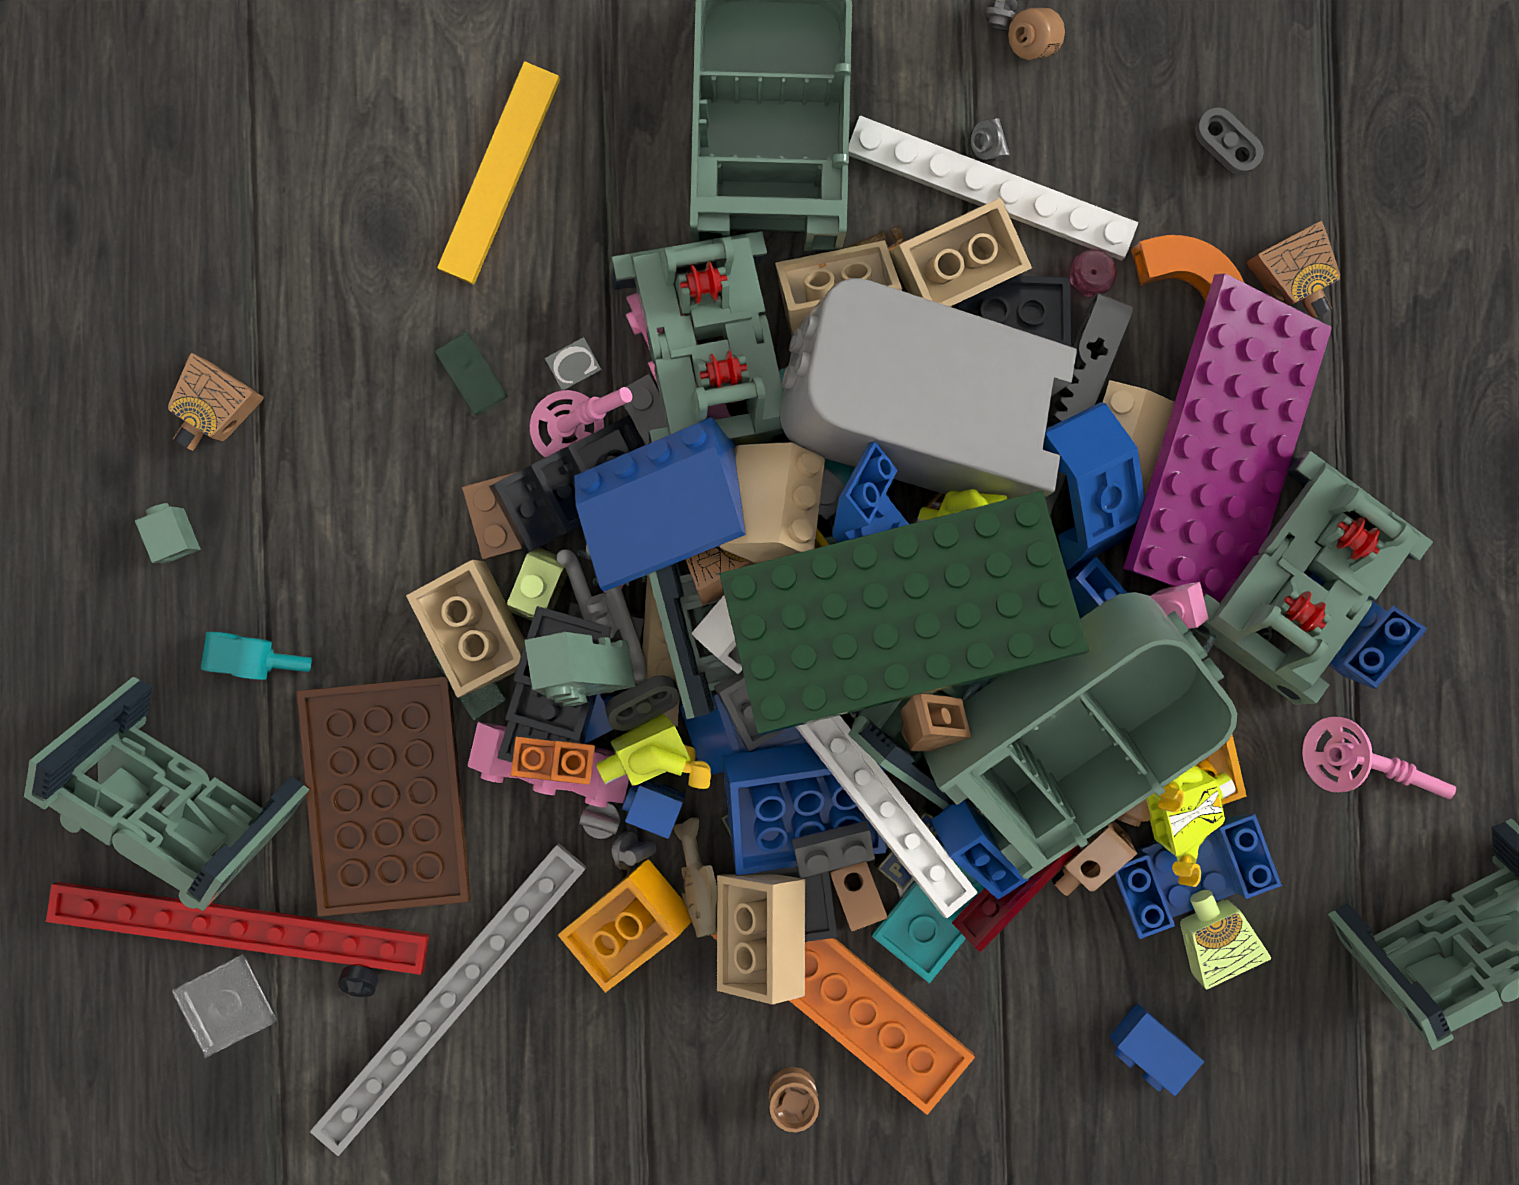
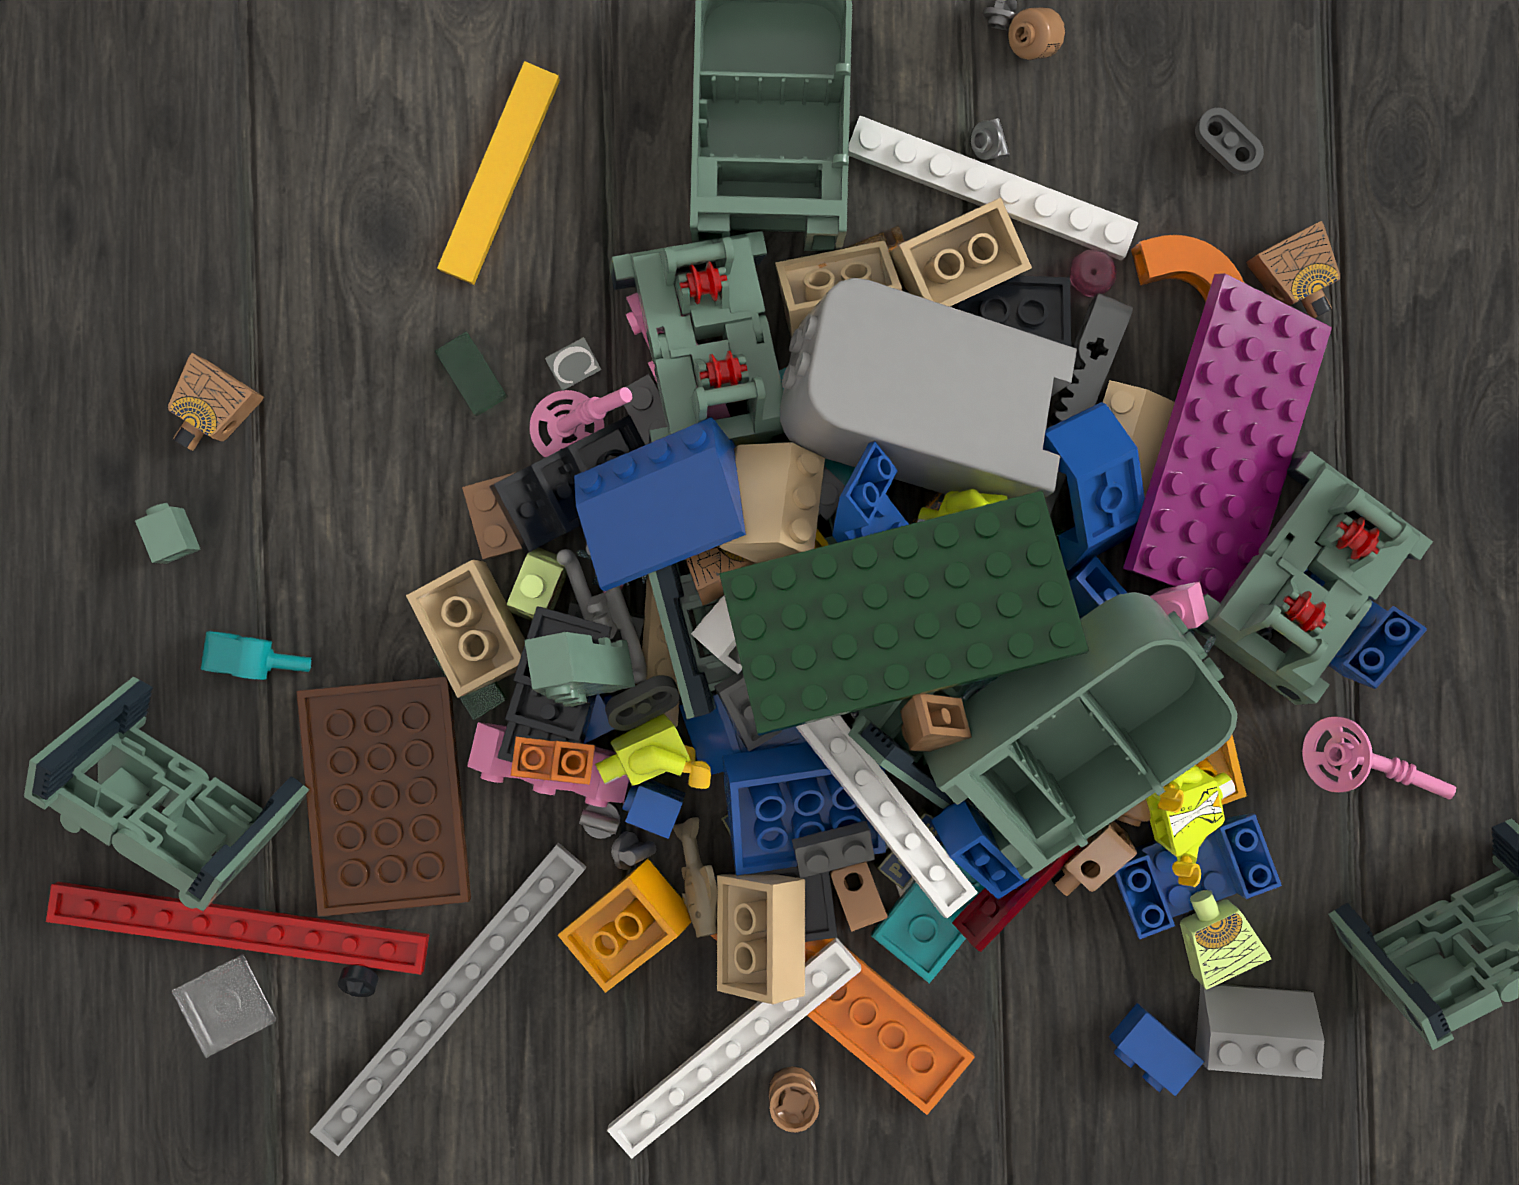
none -> white plate [607,938,861,1159]
none -> light grey slope [1195,984,1325,1079]

